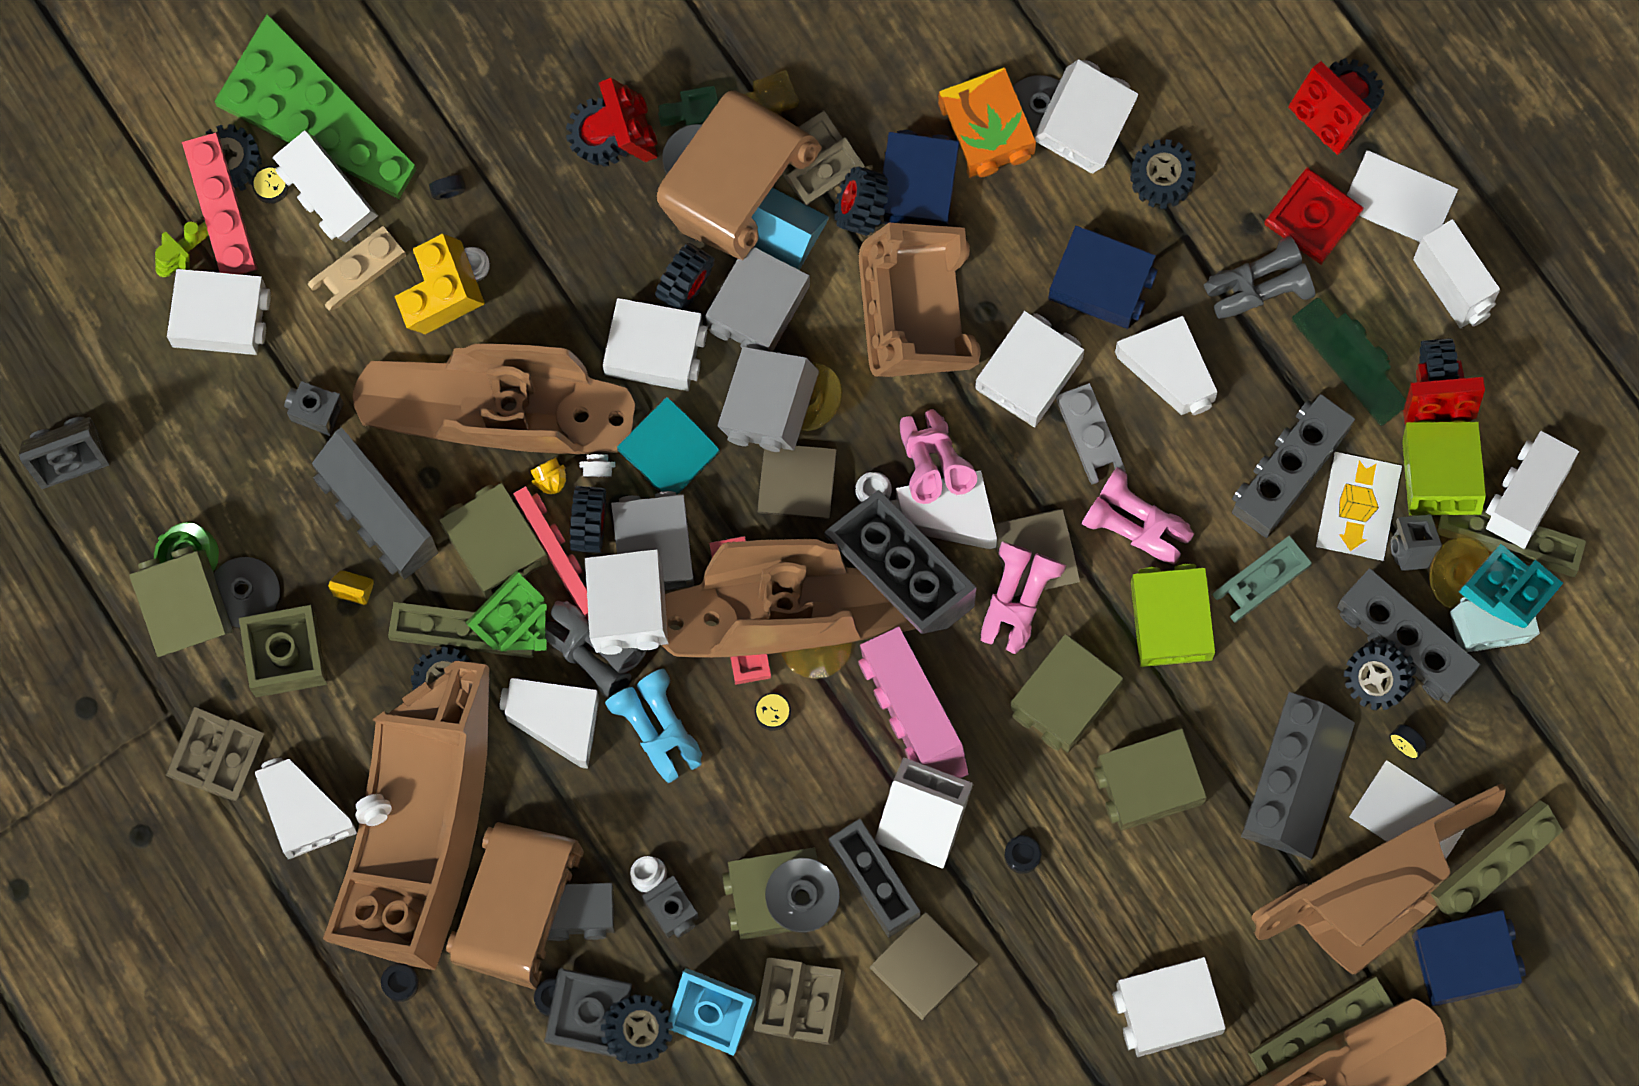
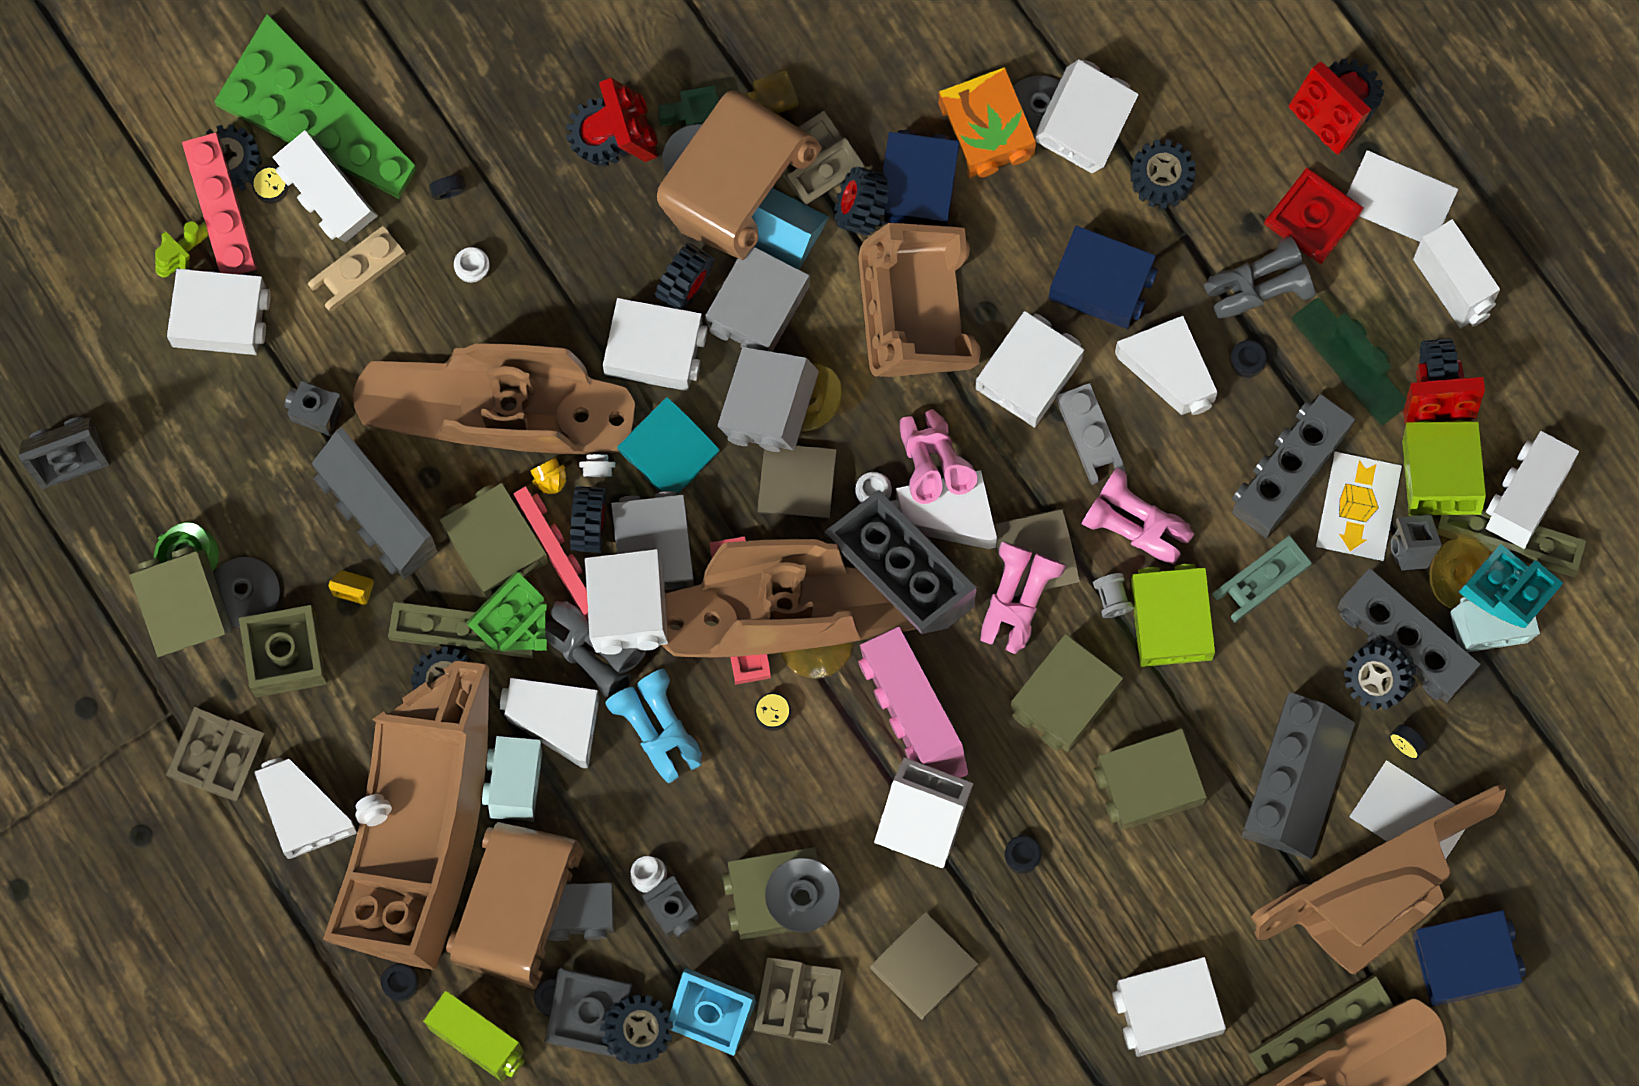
yellow brick [395,233,485,334] -> none
dark grey brick [829,819,920,938] -> none
olive plate [1430,800,1563,922] -> none
none -> lime brick [424,991,525,1082]
none -> light aqua brick [482,736,542,822]
none -> light grey bush [1093,573,1134,618]
none -> black tile [1230,340,1267,378]

